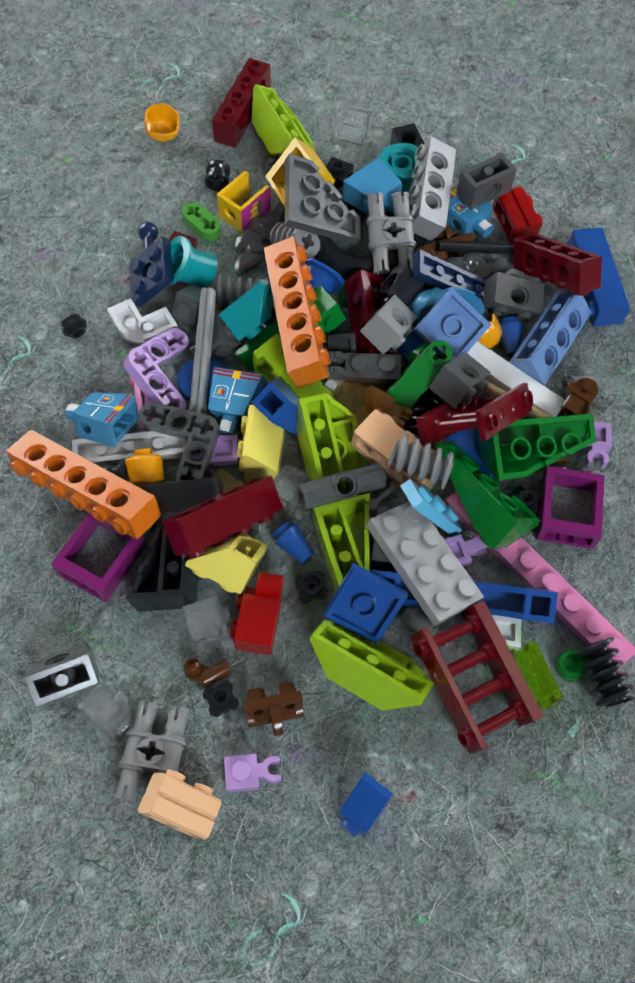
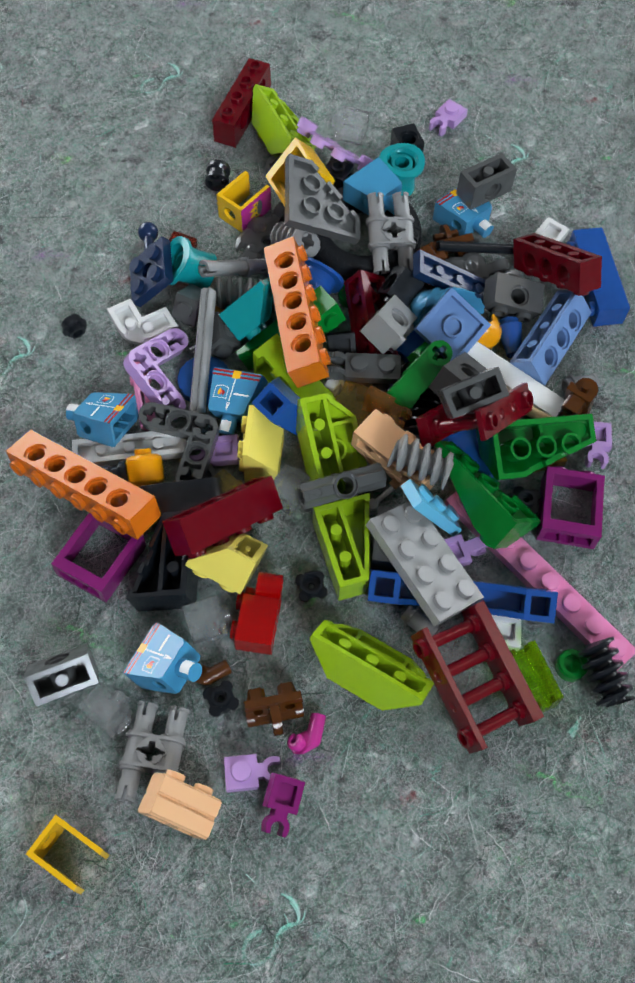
light orange hair [144,103,180,142] -> none
bright green beam [182,202,221,242] -> none
blue cone [272,520,315,565] -> none
blue tile [323,563,408,644] -> none
blue slope [338,772,393,838] -> none
light grey brick [409,136,456,241] -> none
red brick [492,186,543,244] -> none
none -> yellow piece [26,814,110,895]
none -> dark azure torso [123,622,202,694]
none -> light grey pin [198,257,268,278]
none -> magenta plate [261,772,305,838]
none -> dark pink arm [287,713,326,755]
none -> lavender plant [296,116,373,170]
none -> lavender plate [429,99,468,136]
none -> dark grey brick [437,367,510,419]
none -> white tile [535,217,569,242]

